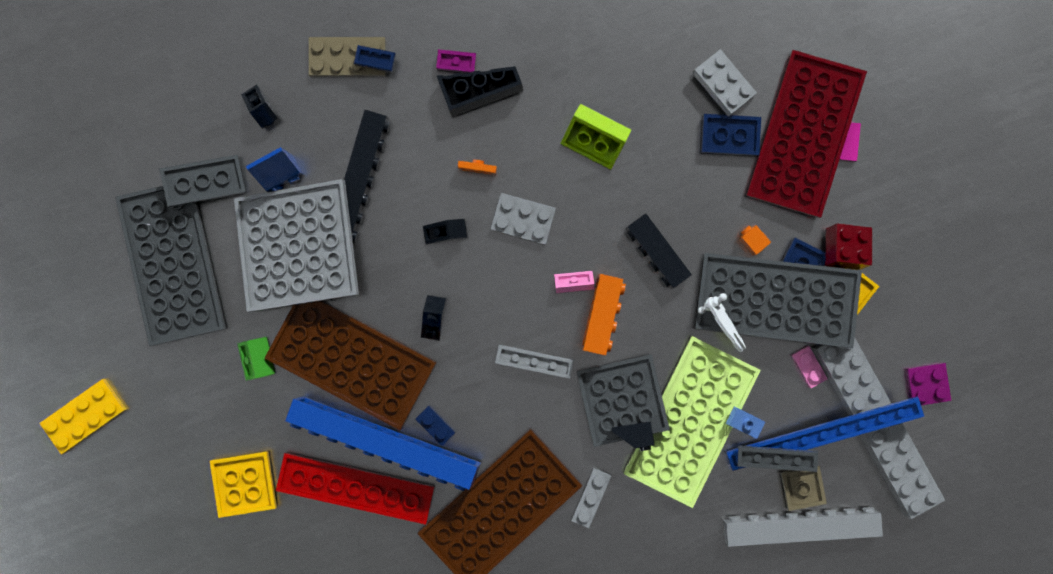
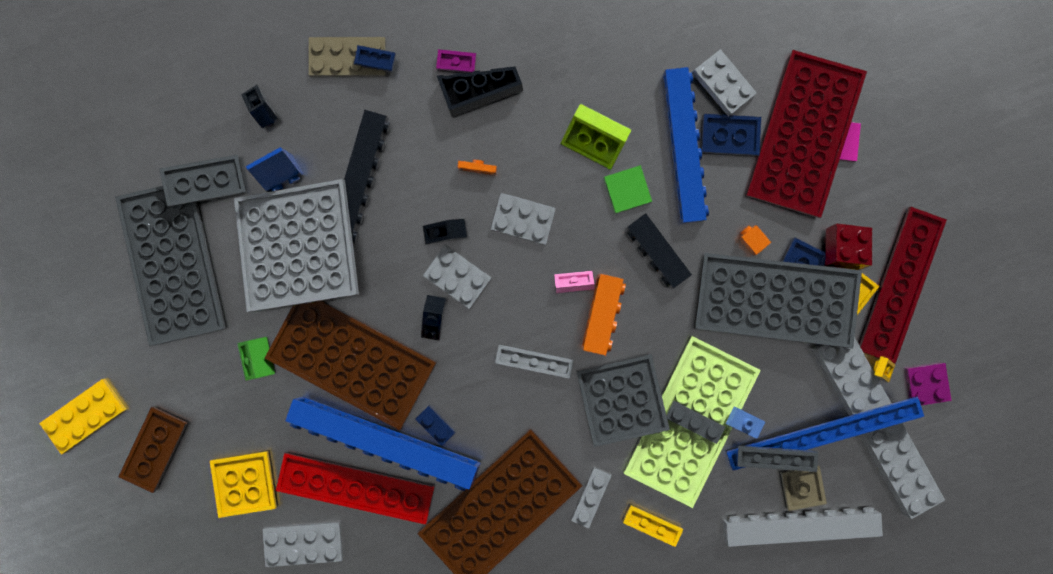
black slope [612,421,655,451] -> none
white piece [698,293,746,352] -> none
bright pink plate [791,345,827,388] -> none
none -> reddish brown plate [118,407,188,493]
none -> light grey plate [262,522,343,567]
none -> light grey plate [423,245,491,309]
none -> bright green tile [604,165,652,214]
none -> yellow plate [622,504,683,547]
none -> blue brick [663,67,709,224]
none -> dark grey plate [666,400,725,444]
none -> dark red plate [859,207,947,364]
none -> yellow plate [873,357,895,383]

